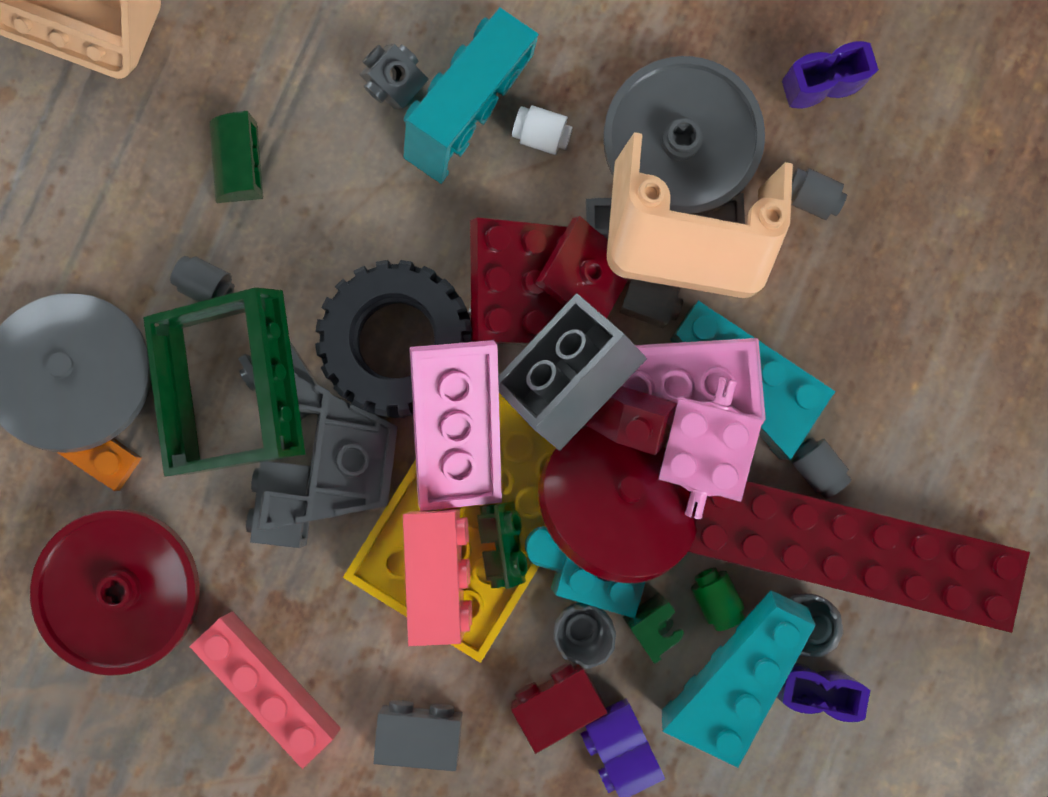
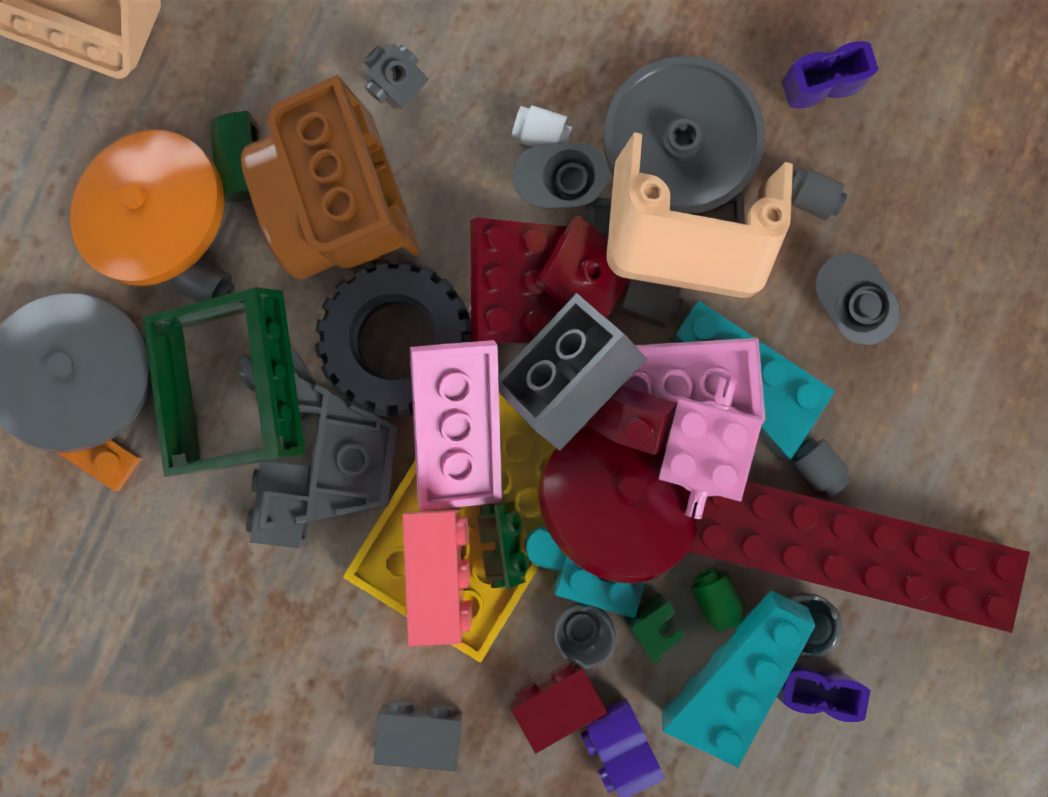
dark red dish [30,509,200,676] -> none
coral brick [189,611,341,769] -> none
teal wedge [403,7,539,184] -> none
none -> orange dish [70,130,225,286]
none -> dark orange brick [241,74,422,280]
none -> dark grey piece [512,143,610,208]
none -> dark grey piece [816,254,900,345]

